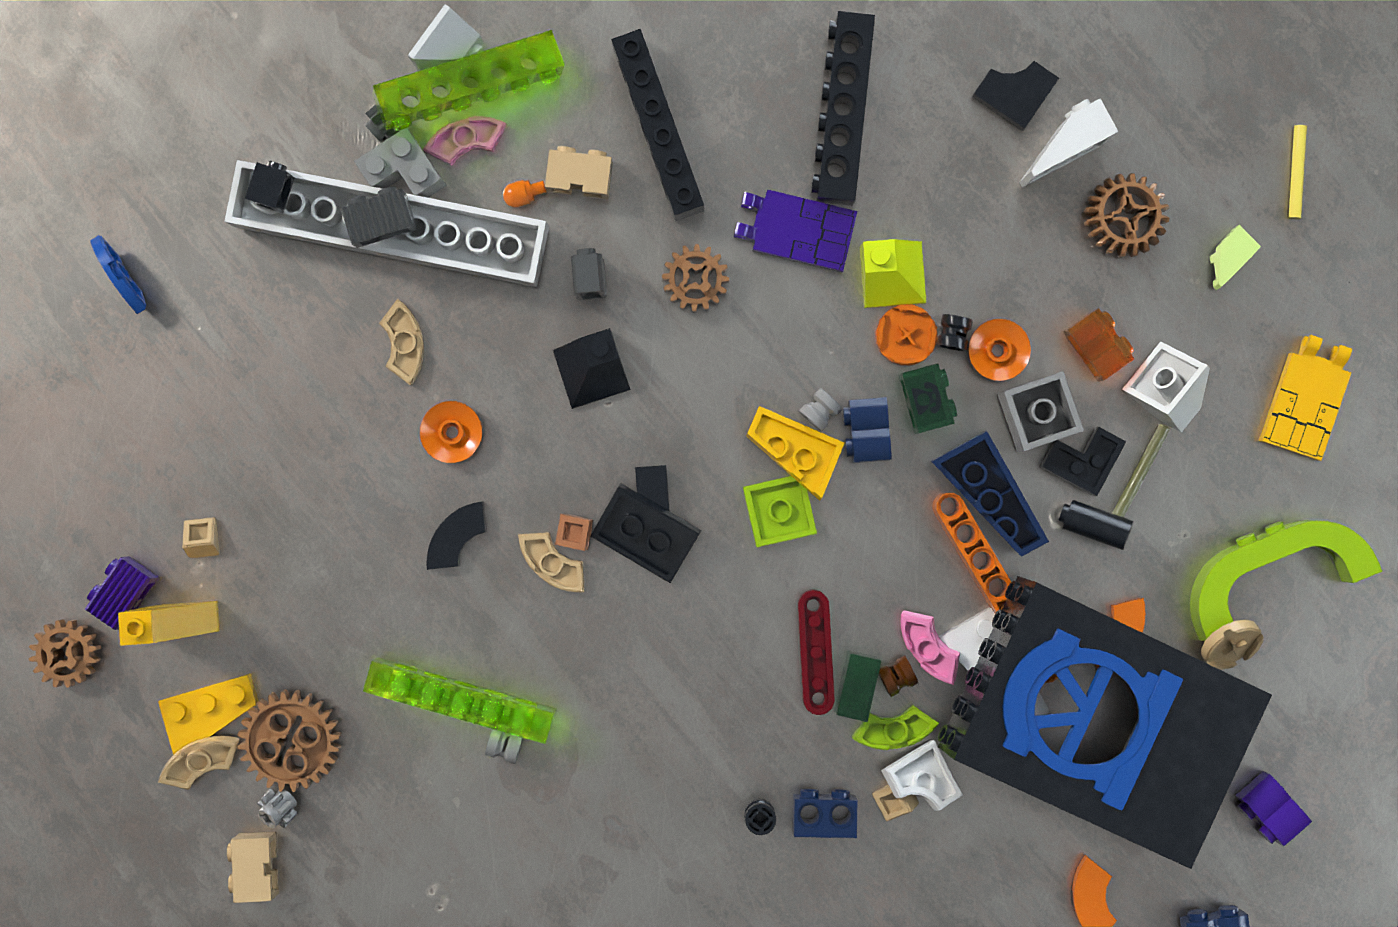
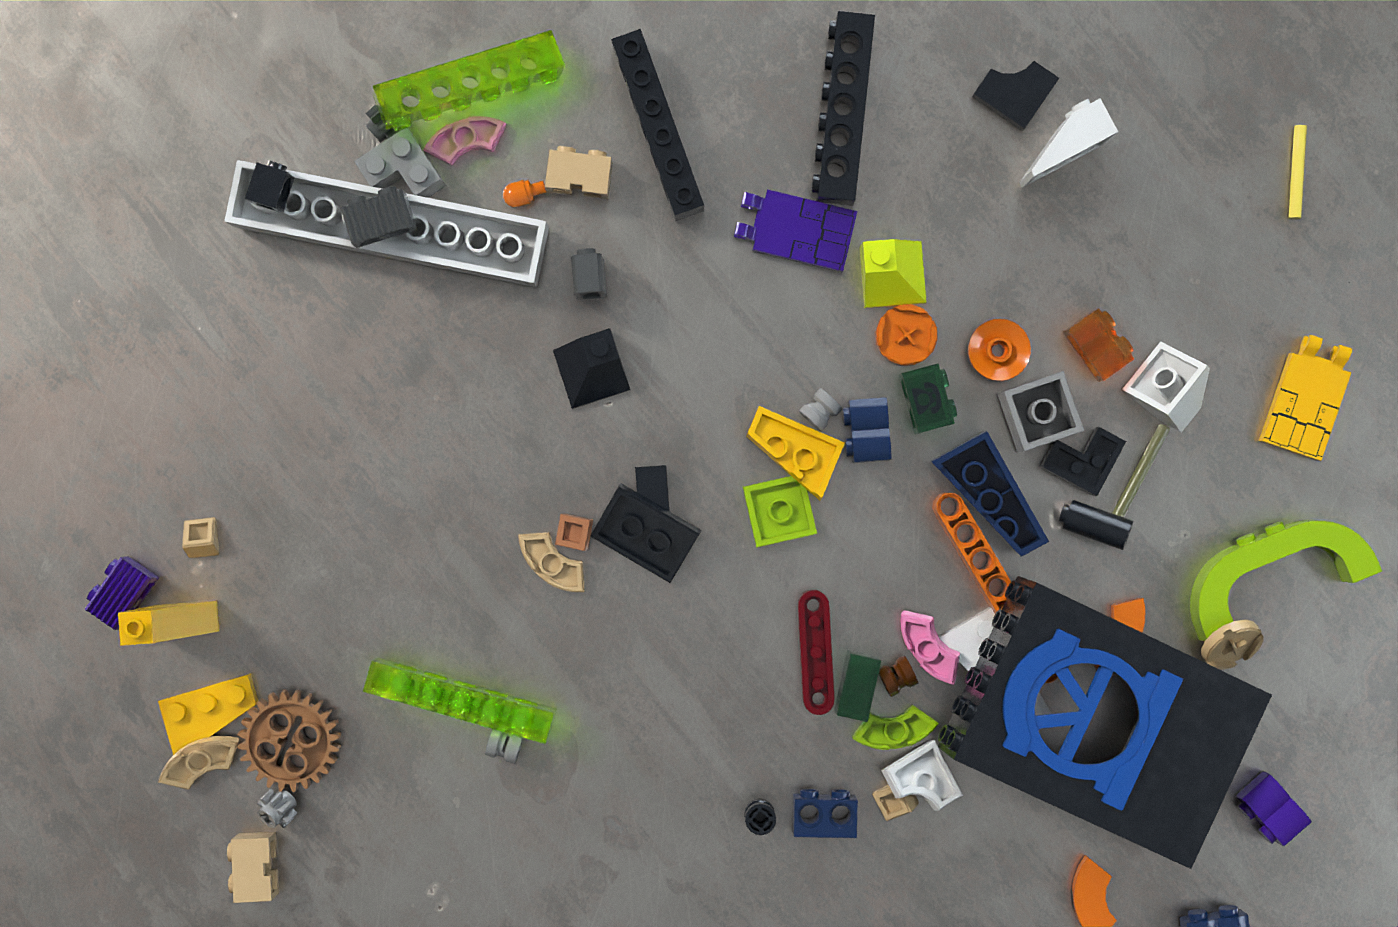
medium nougat gear [29,619,101,688] -> none
blue tile [90,235,146,314] -> none
tan tile [379,299,424,386] -> none
white slope [408,4,484,75] -> none
orange dish [420,401,482,463] -> none
black tile [426,501,487,570] -> none
medium nougat gear [662,244,729,313] -> none
black wheel [936,314,973,351] -> none
medium nougat gear [1084,173,1170,258] -> none
yellowish green slope [1210,225,1261,290] -> none

